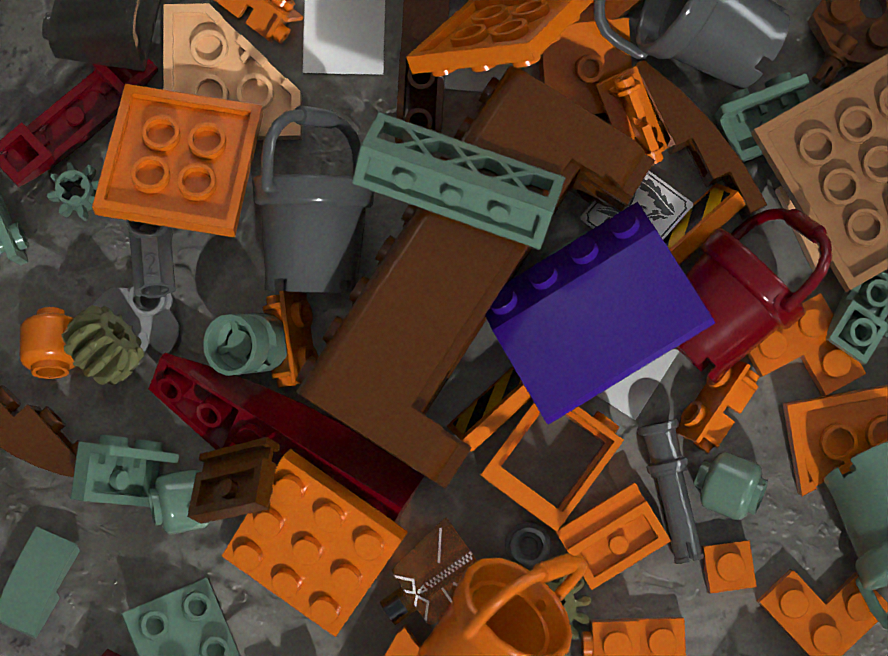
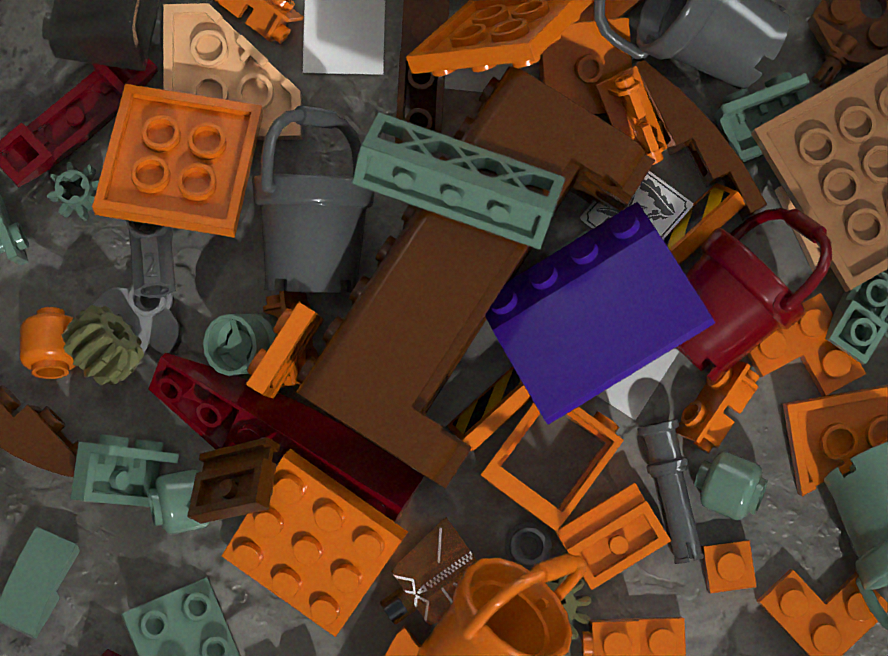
none -> orange plate [246,302,324,399]

